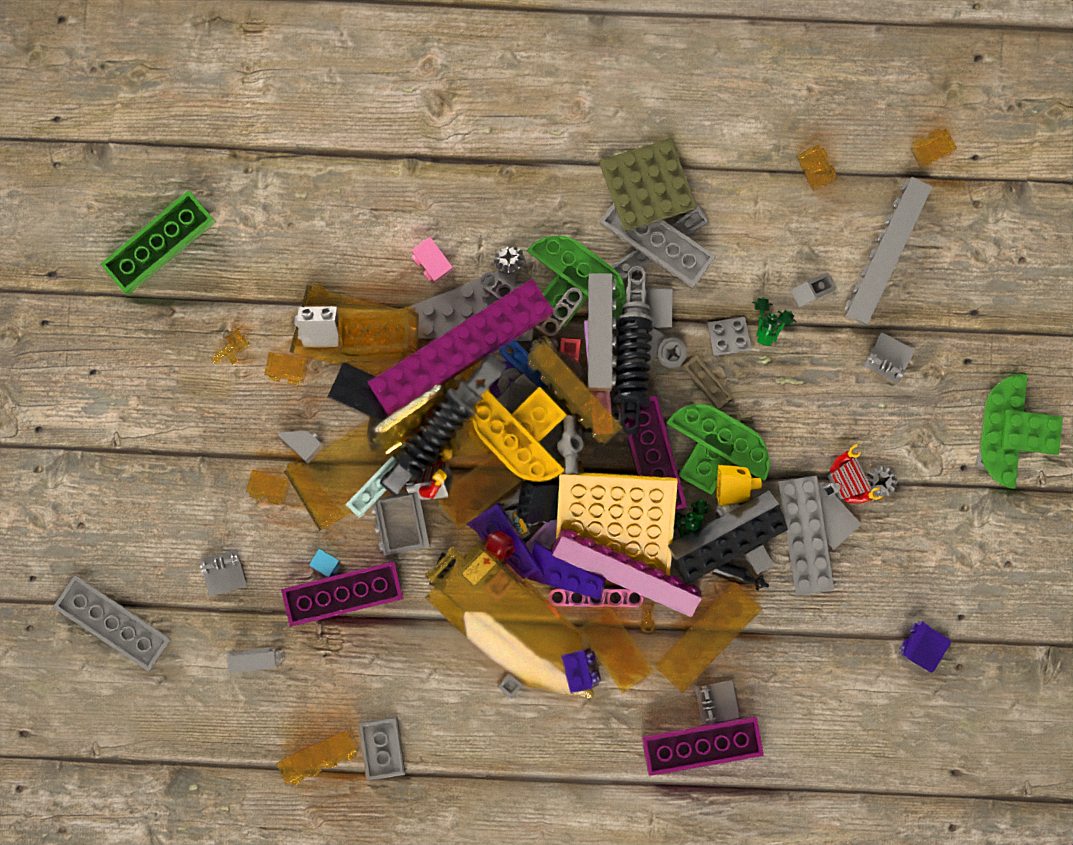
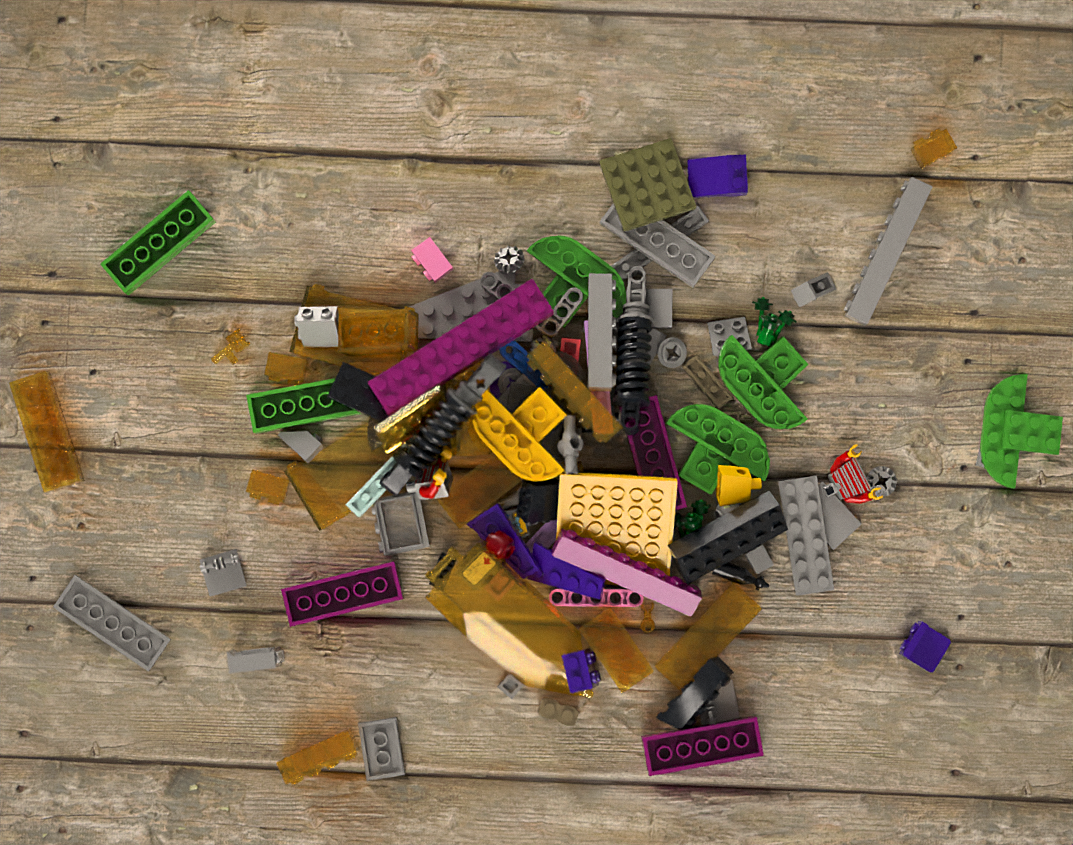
medium azure brick [309,549,341,577] -> none
clear yellow brick [796,145,836,191] -> none
light grey hinge [864,332,915,384] -> none
none -> clear yellow brick [9,371,85,493]
none -> bright green brick [246,378,362,434]
none -> dark tan brick [538,697,579,726]
none -> black wedge [656,656,734,730]
none -> dark purple slope [687,154,748,198]
none -> bright green plate [718,335,808,429]

